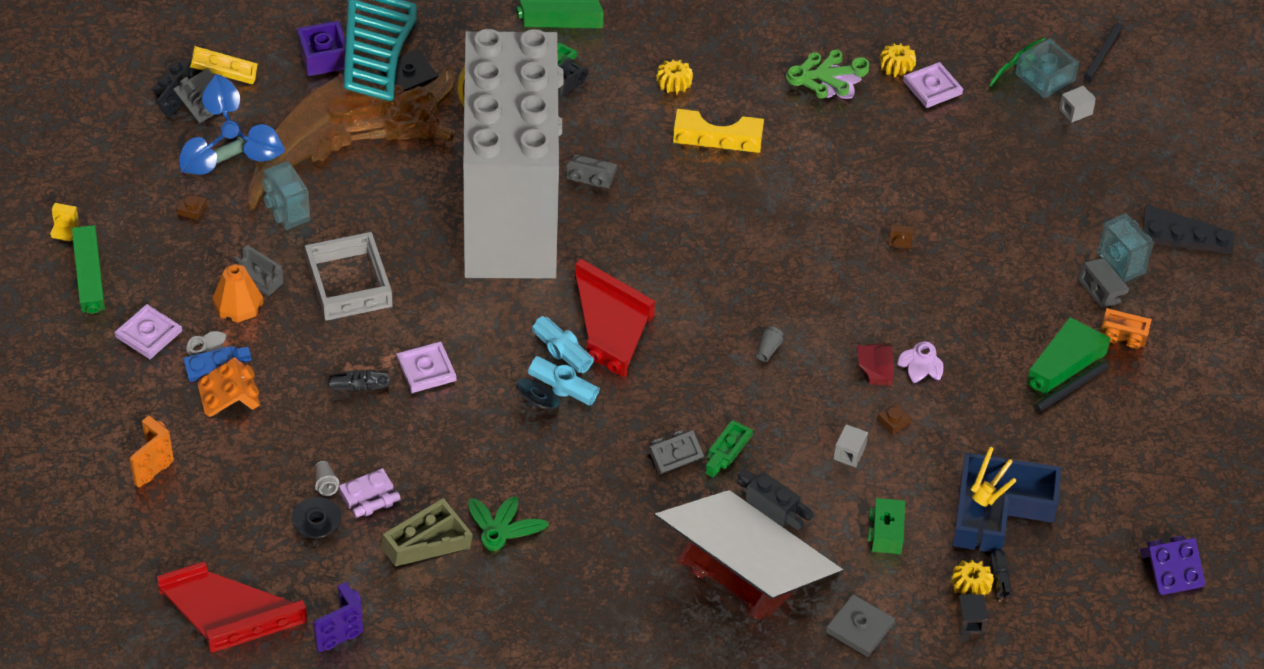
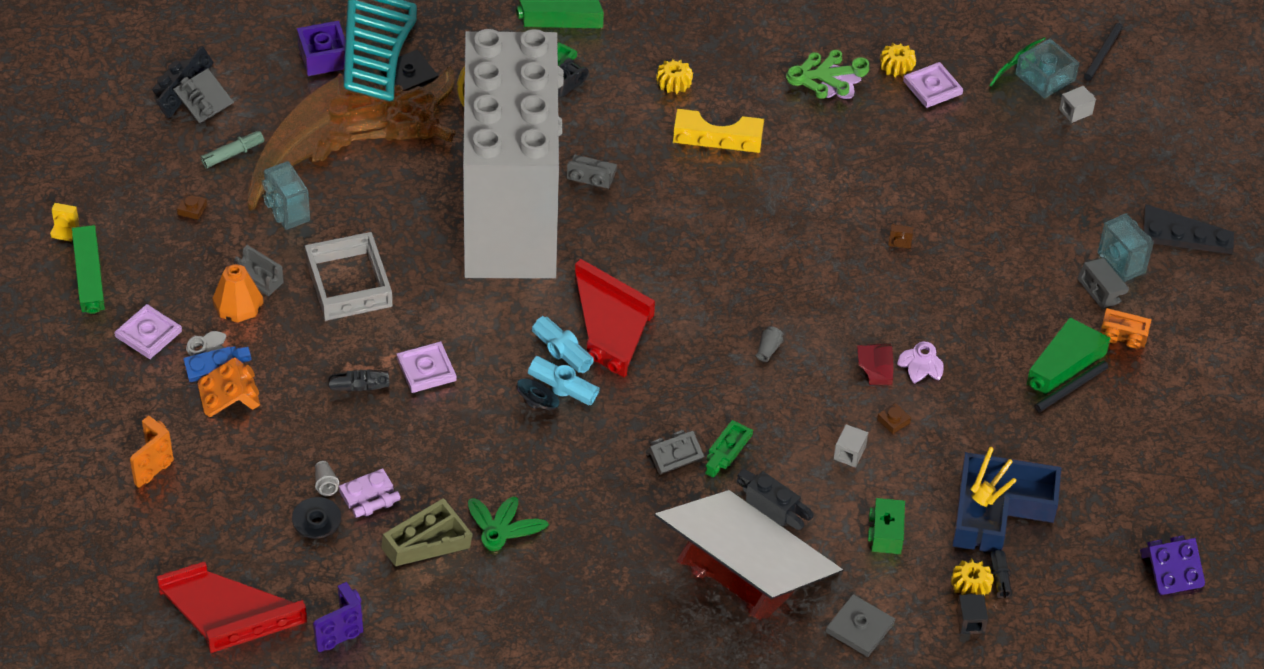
blue plant [179,74,285,175] -> none
yellow tile [190,46,257,84] -> none

